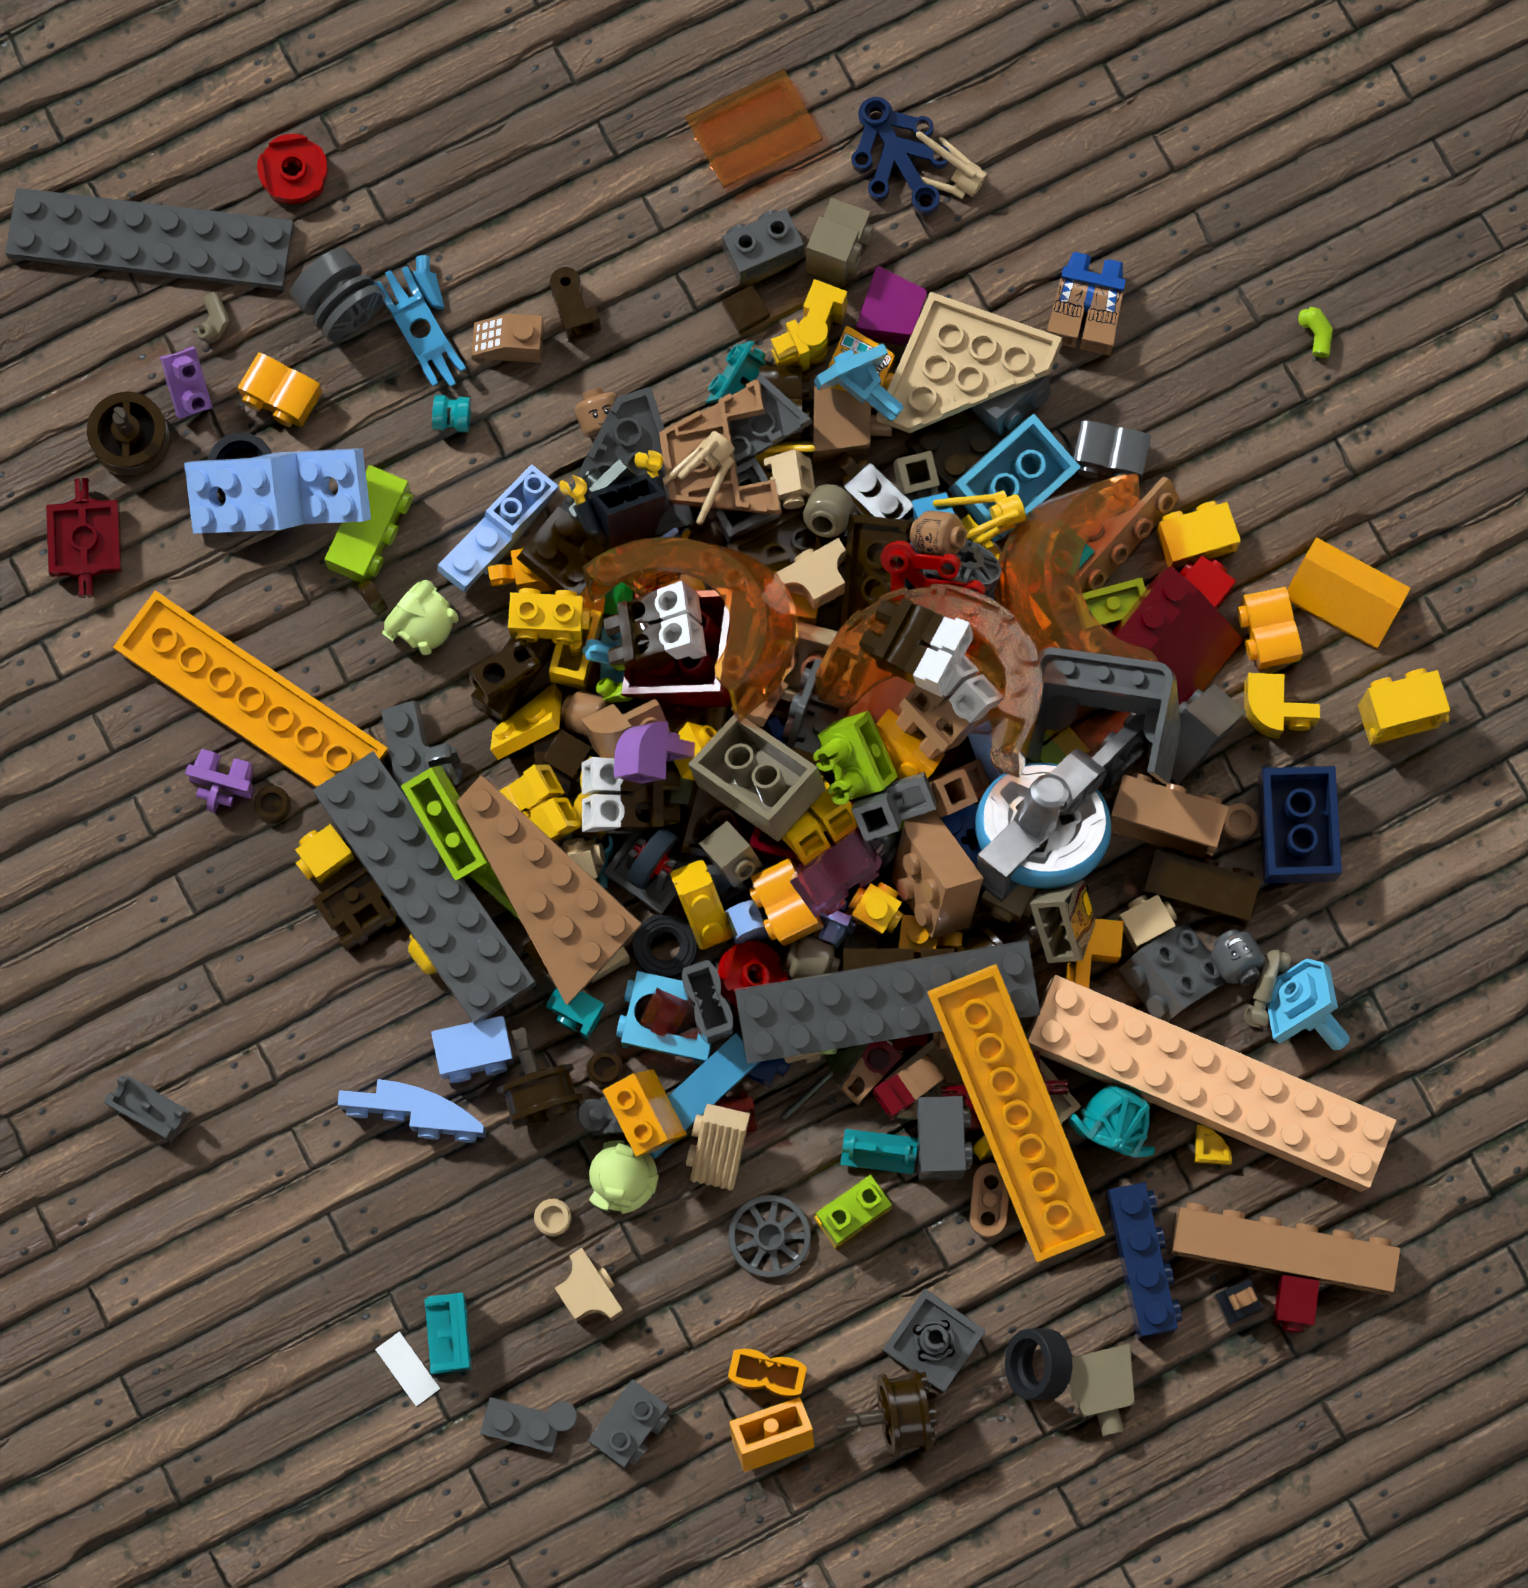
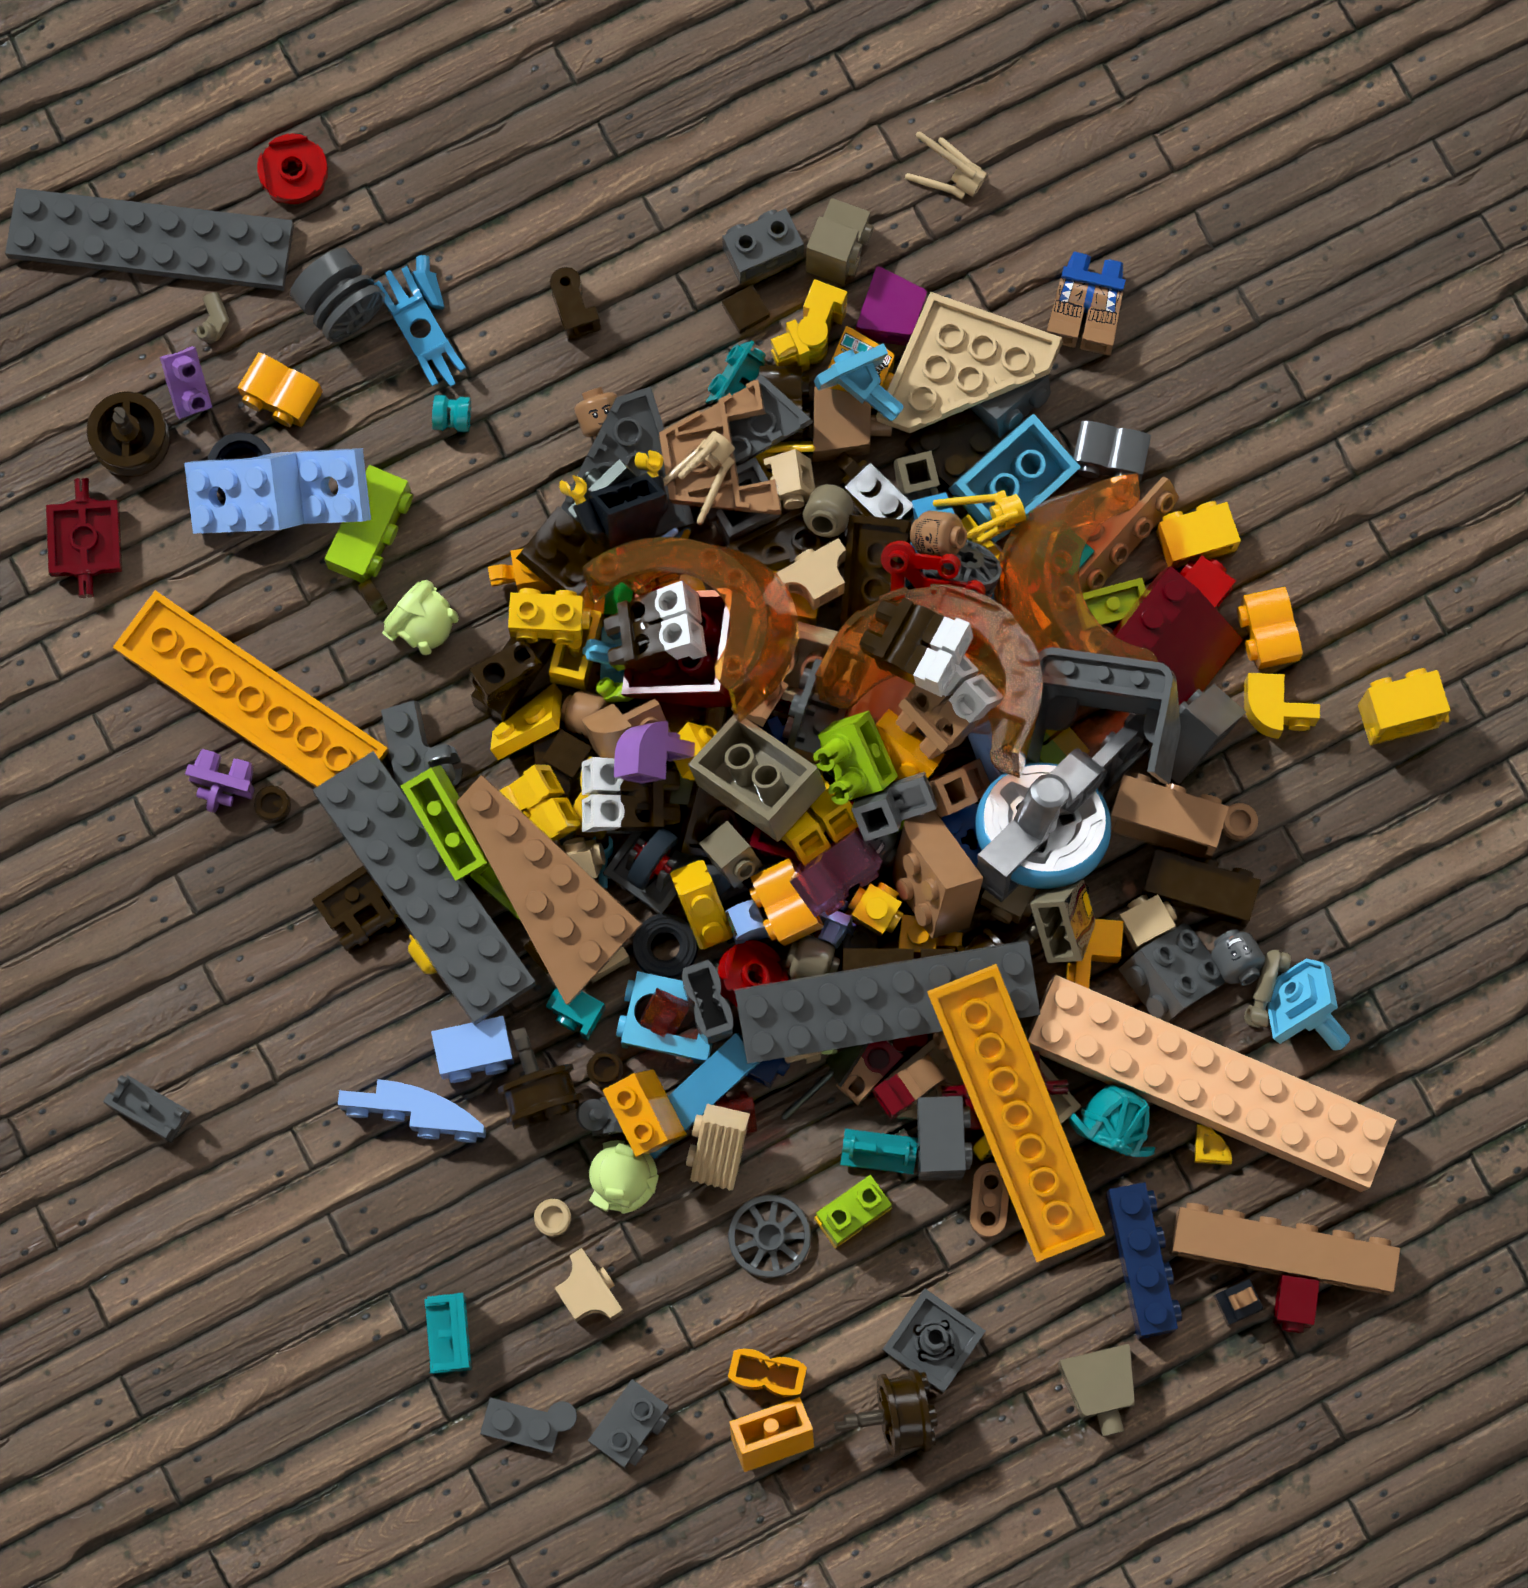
yellow brick [295,824,355,885] -> none
white sticker [375,1332,440,1406] -> none
light blue slope [437,464,559,593] -> none
medium nougat slope [471,313,545,363] -> none
clear orange piece [685,68,822,189] -> none
dark blue plant [851,97,950,215] -> none
black tyre [1005,1328,1073,1400] -> none
dark blue brick [1258,766,1342,884] -> none
light orange slope [1287,537,1411,650] -> none
lime arm [1298,307,1333,358] -> none

